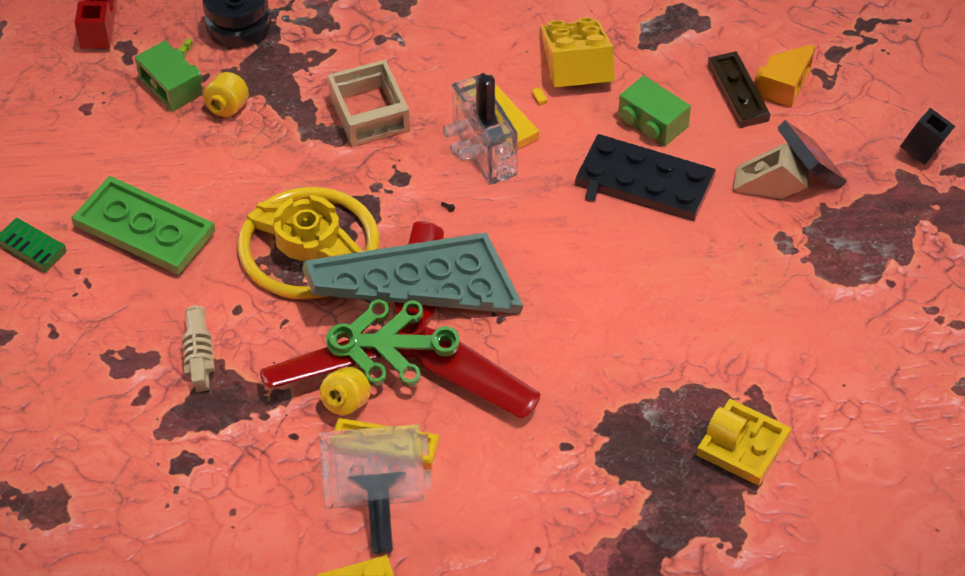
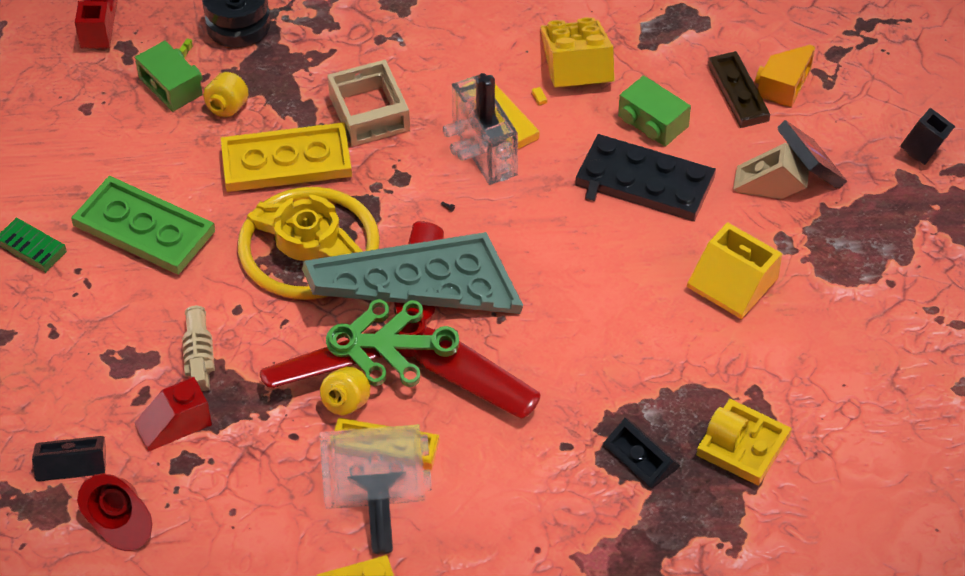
none -> black slope [32,436,106,481]
none -> red piece [77,473,153,551]
none -> red slope [135,377,212,452]
none -> yellow plate [220,122,352,192]
none -> black slope [603,418,680,489]
none -> yellow slope [687,222,782,319]

